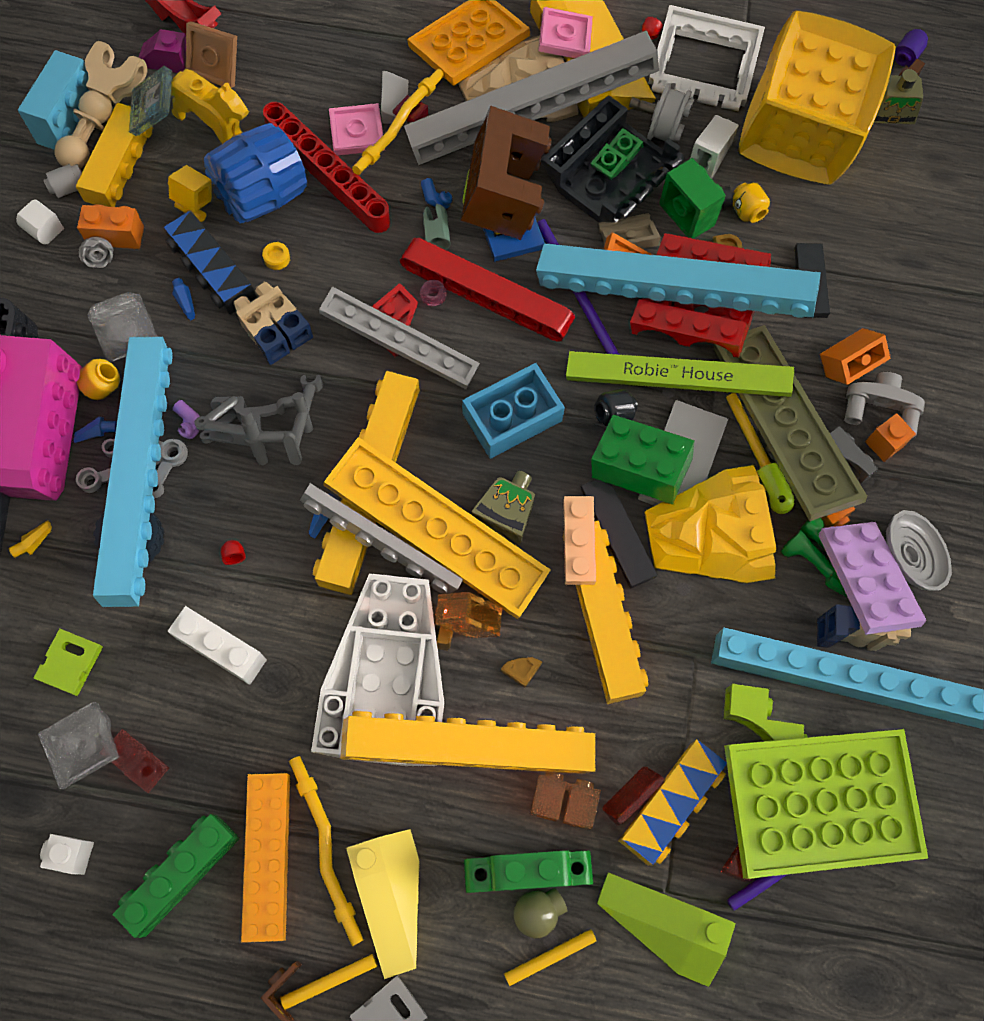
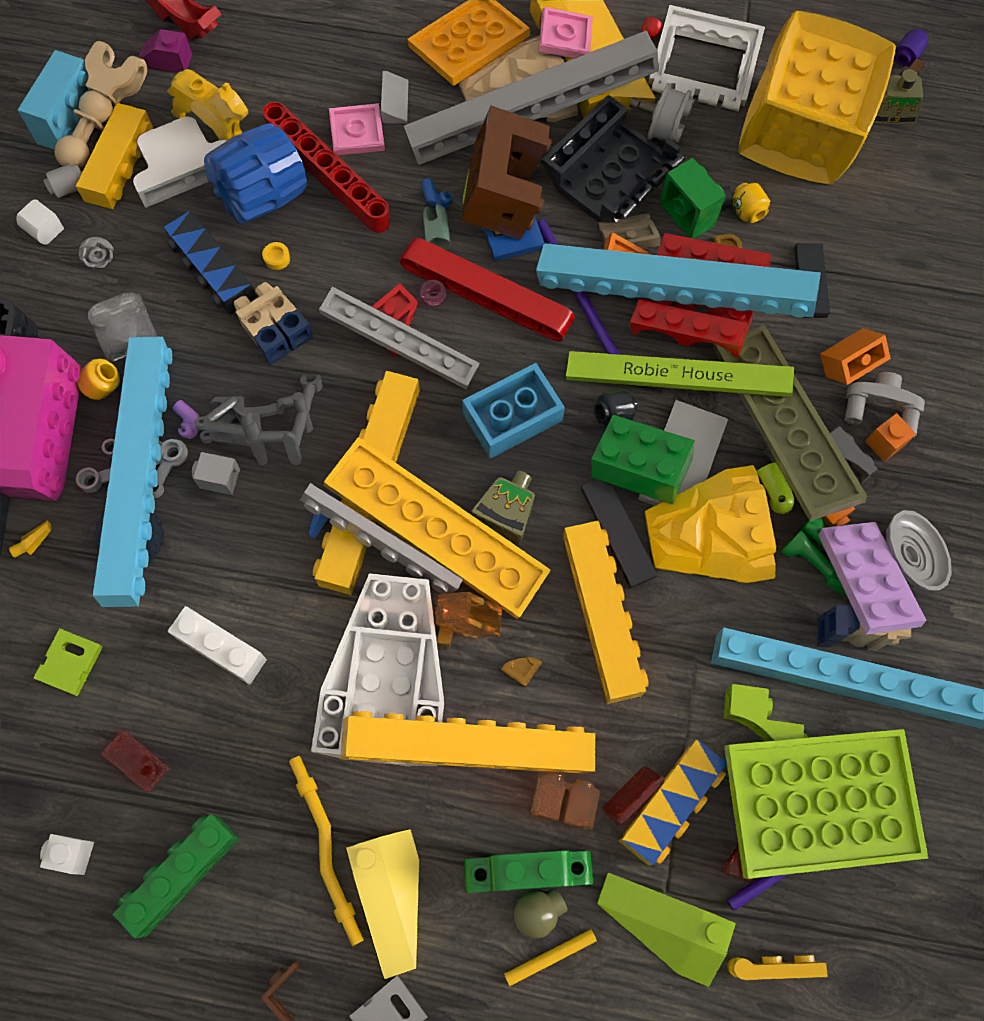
clear slope [38,702,119,790] -> none
blue bar [74,417,117,443] -> none
orange brick [77,204,144,249] -> none
clear light blue tile [129,66,172,136] -> none
yellow brick [168,165,212,222] -> none
blue bar [172,278,195,320] -> none
medium nougat tile [186,21,237,88] -> none
red hinge [221,540,246,565] -> none
light orange piece [241,773,290,942] -> none
yellow bar [280,954,377,1010] -> none
yellow bar [352,69,444,175] -> none
dark red slope [392,95,428,123] -> none
light nougat plate [563,496,596,585] -> none
green slope [591,128,643,180] -> none
white slope [690,115,739,179] -> none
yellow bar [726,393,771,468] -> none
none -> white brick [133,117,226,208]
none -> light grey brick [192,452,240,495]
none -> yellow plate [727,955,828,980]

